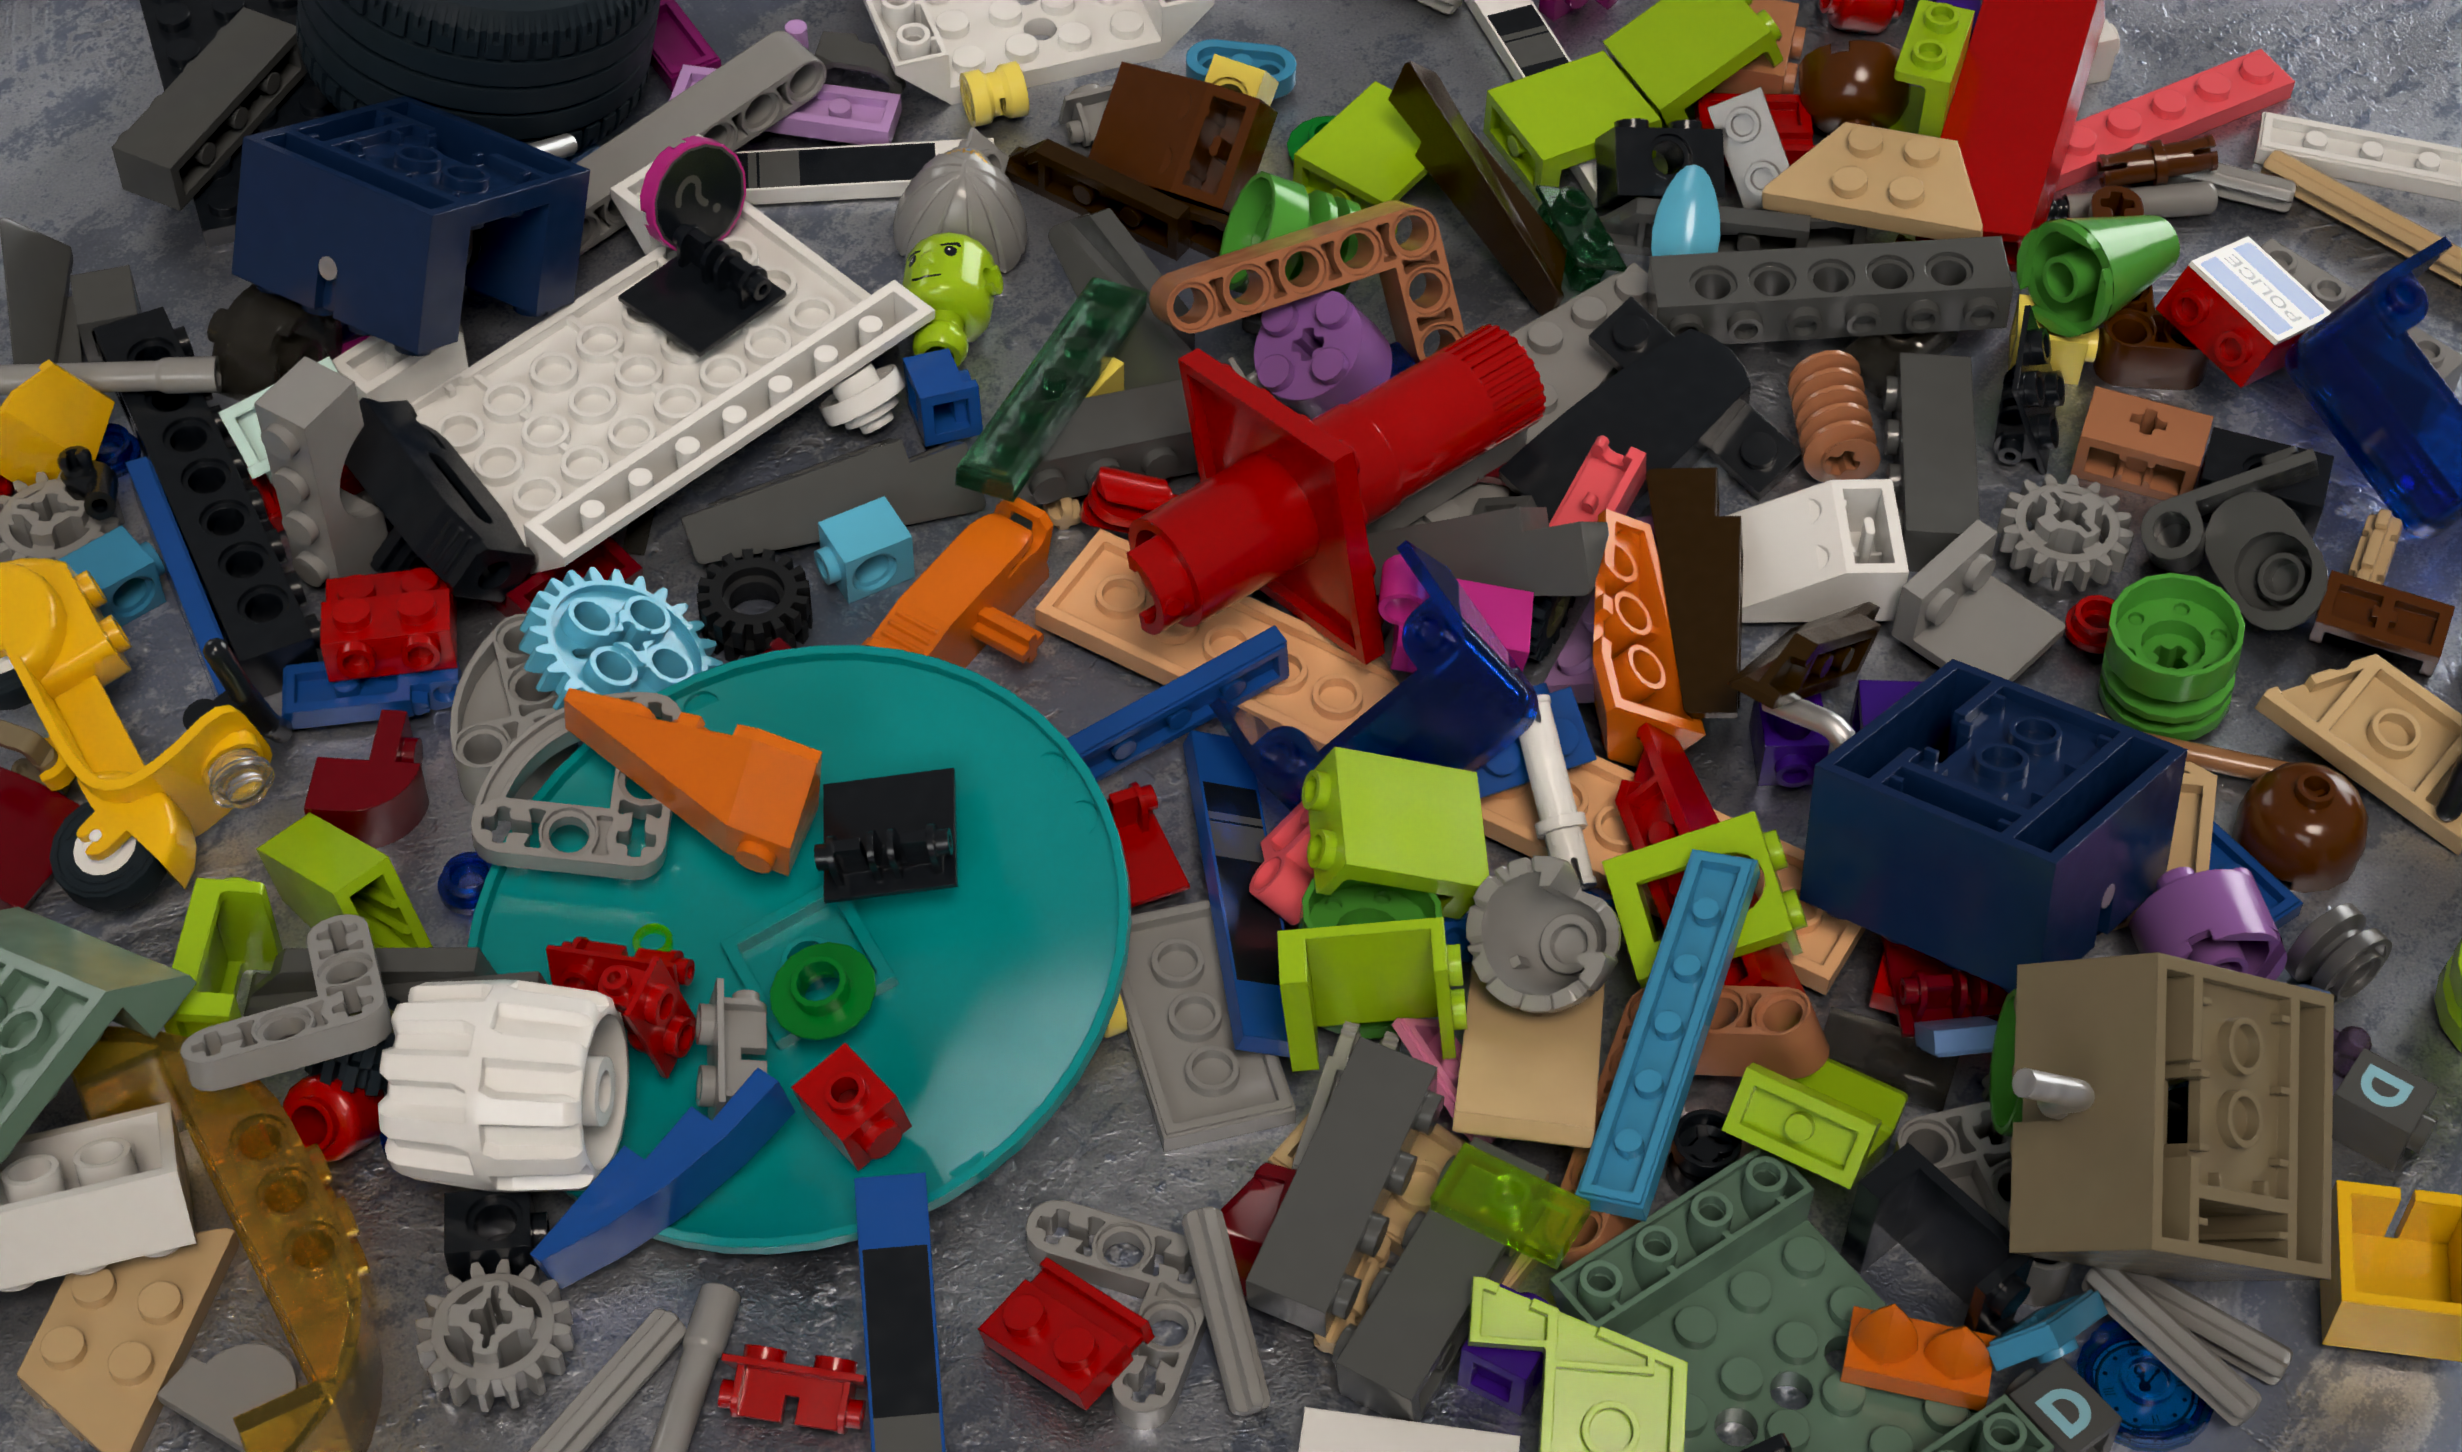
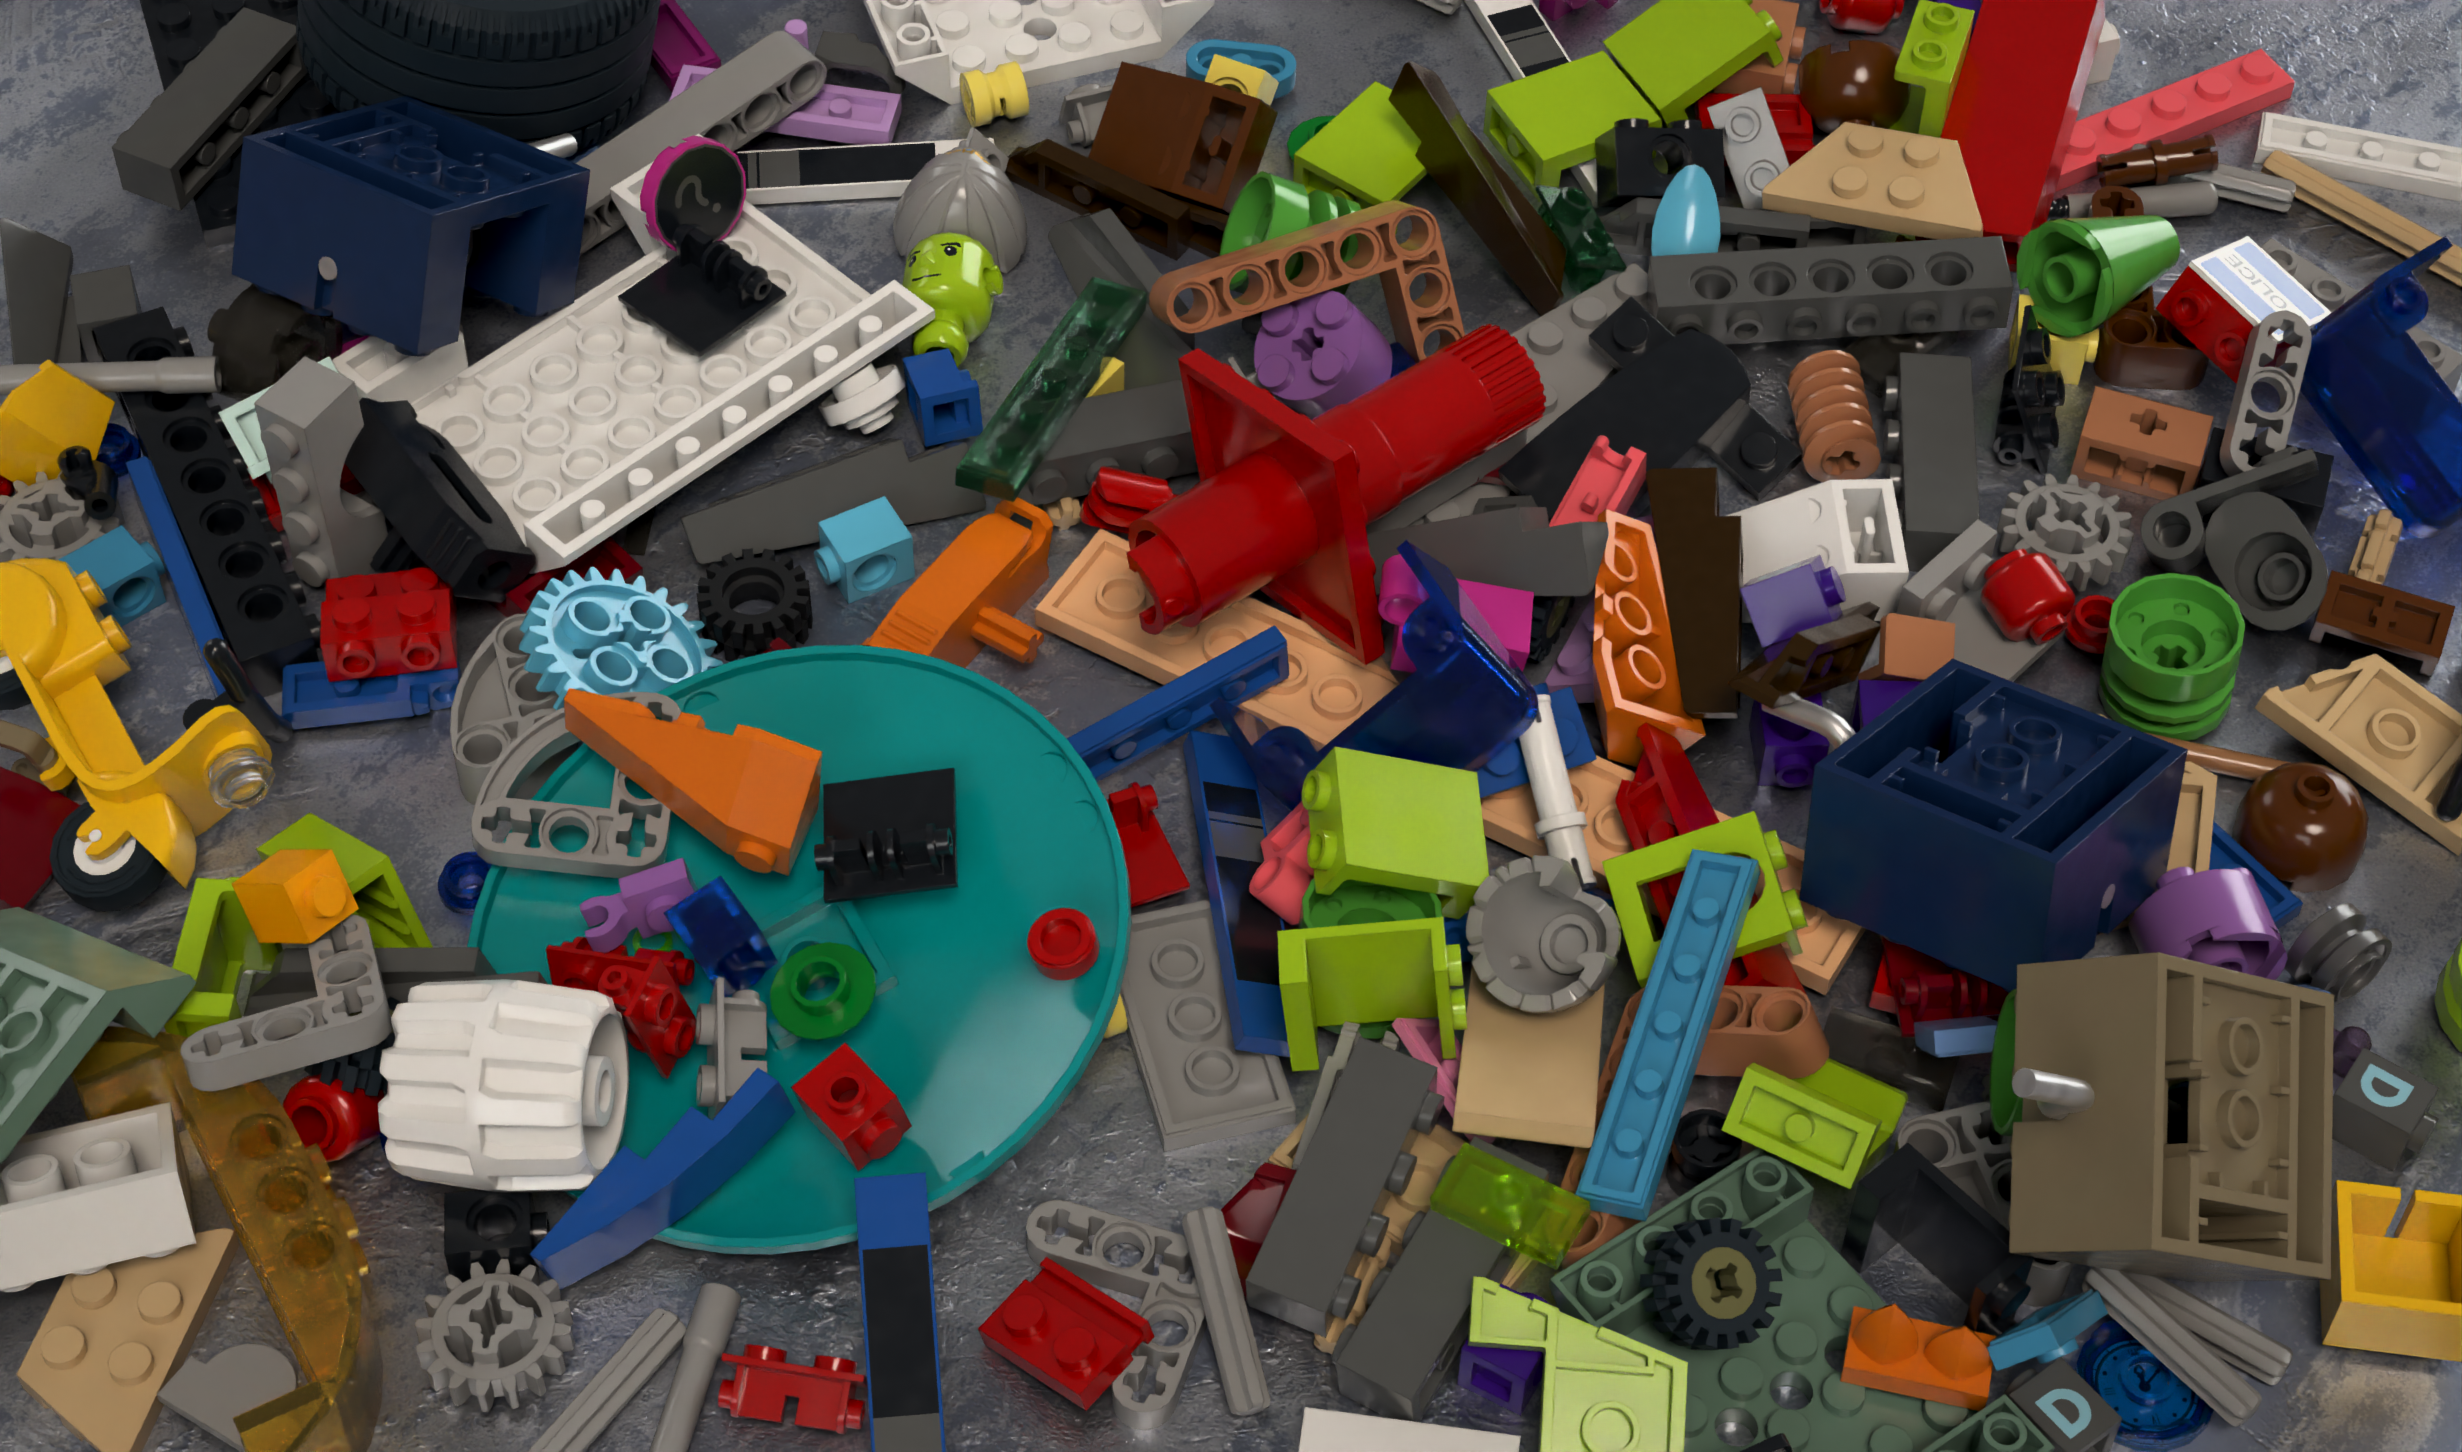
dark red brick [303,709,429,849] -> none
none -> light orange brick [232,849,359,944]
none -> medium lavender plate [579,858,707,953]
none -> clear blue brick [664,875,778,997]
none -> red tile [1027,908,1100,980]
none -> black wheel [1640,1217,1783,1350]
none -> brick [1740,555,1846,648]
none -> nougat panel [1858,613,1955,682]
none -> red head [1980,549,2075,645]
none -> light grey beam [2220,310,2312,477]

